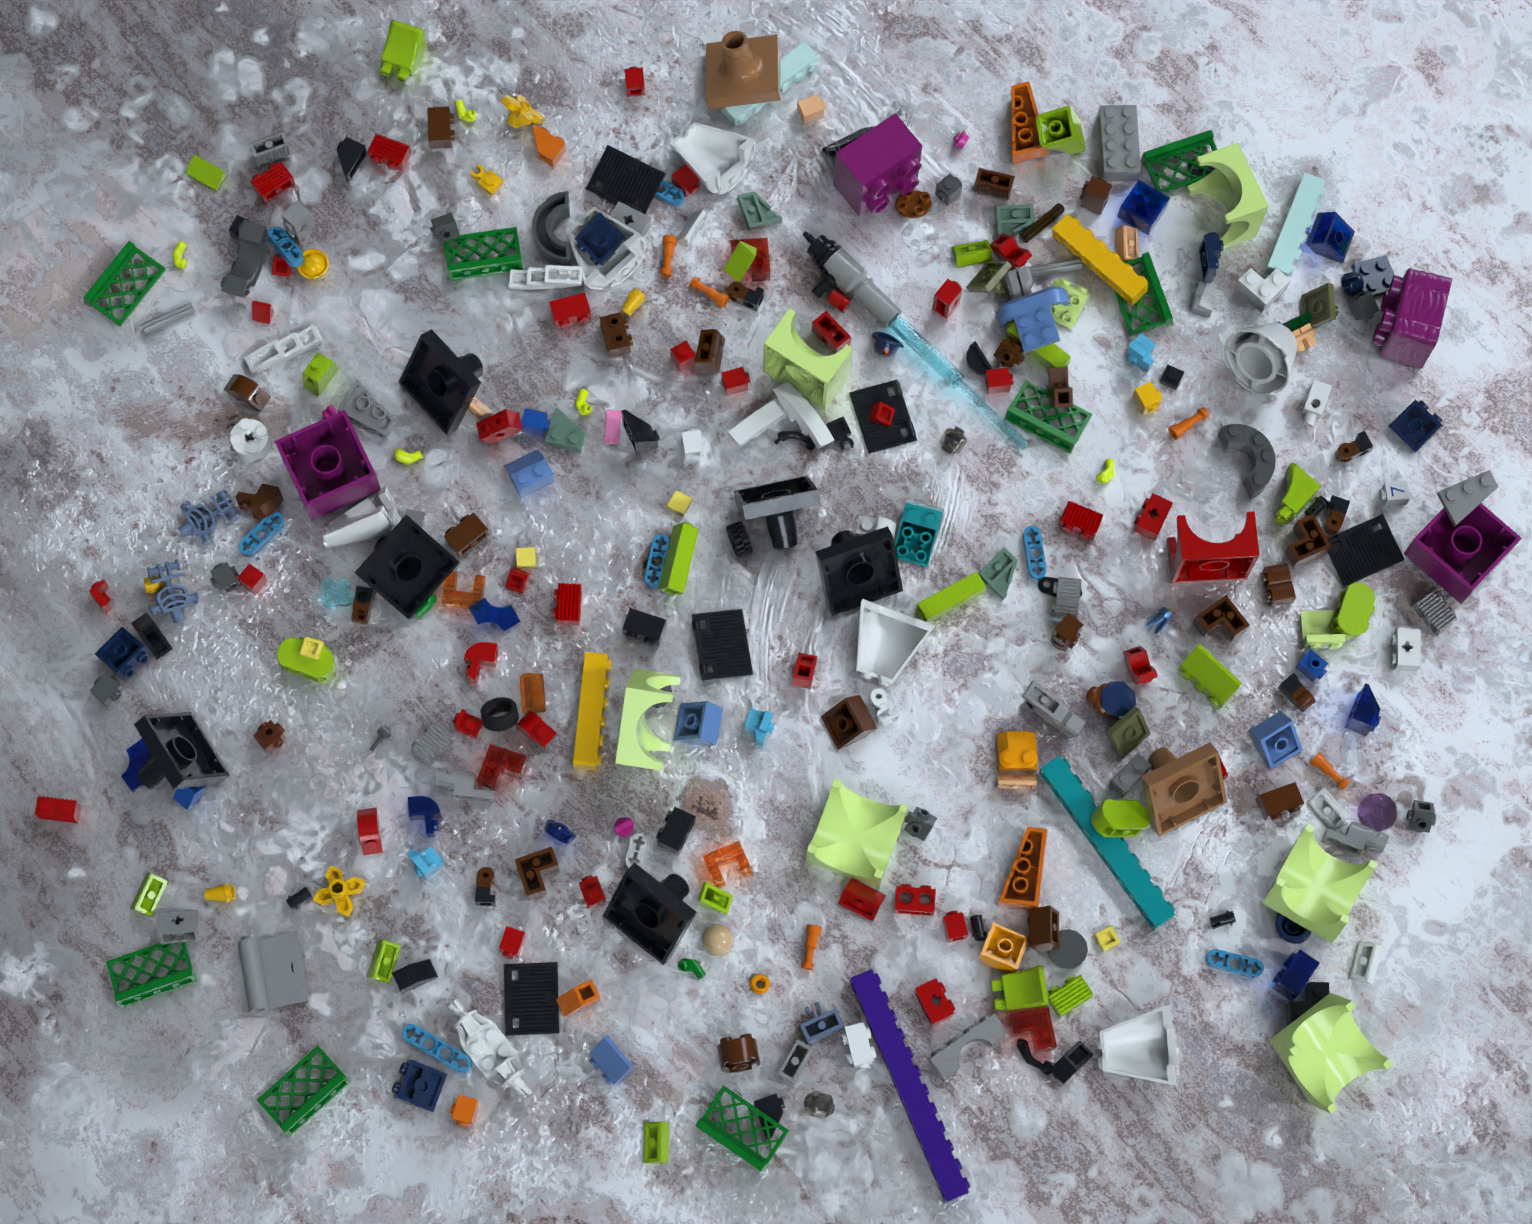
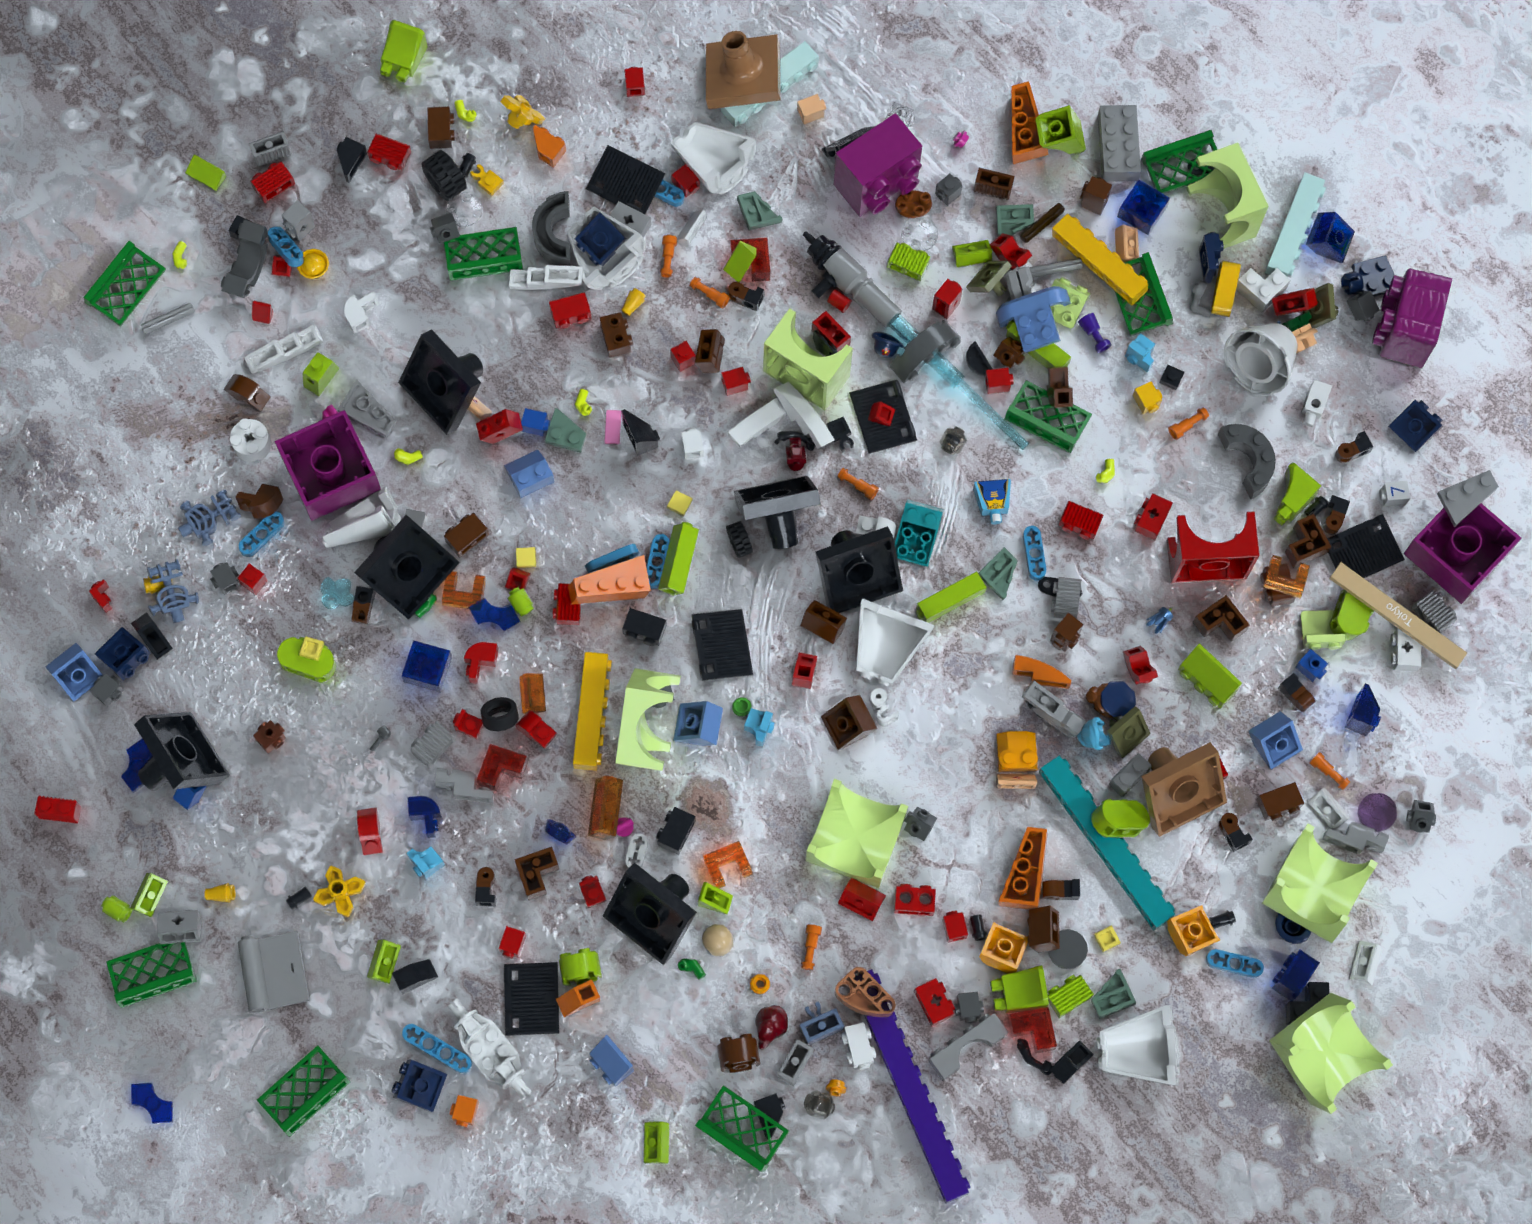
none -> medium blue slope [45,643,103,701]
none -> lime brick [101,895,133,923]
none -> clear blue tile [131,1083,174,1124]
none -> white brick [344,292,380,334]
none -> clear blue brick [402,640,452,693]
none -> black tyre [421,150,467,201]
none -> black pin [459,153,476,178]
none -> lime brick [507,587,534,617]
none -> lime brick [559,948,602,986]
none -> orange wedge [568,555,651,604]
none -> dark azure beam [585,544,639,574]
none -> clear orange brick [588,775,623,840]
none -> bright green plate [732,697,752,717]
none -> dark red hair [755,1005,788,1050]
none -> dark red hips [786,437,806,471]
none -> reddish brown brick [800,600,847,644]
none -> black piece [812,330,838,356]
none -> light orange plate [826,1079,846,1096]
none -> nougat beam [835,967,896,1017]
none -> orange piece [837,468,879,501]
none -> lime brick [887,243,930,281]
none -> dark grey brick [890,320,961,383]
none -> dark grey brick [954,991,984,1023]
none -> torso [973,479,1011,525]
none -> orange slope [1012,655,1071,689]
none -> leg [1043,879,1080,900]
none -> medium azure hair [1077,717,1111,750]
none -> dark purple piece [1078,313,1112,353]
none -> sand green wing [1091,969,1136,1019]
none -> light orange slope [1167,905,1220,956]
none -> yellow beam [1211,260,1241,317]
none -> leg [1219,813,1253,852]
none -> clear orange connector [1263,554,1310,599]
none -> red brick [1272,288,1318,316]
none -> tan tile [1329,562,1467,669]

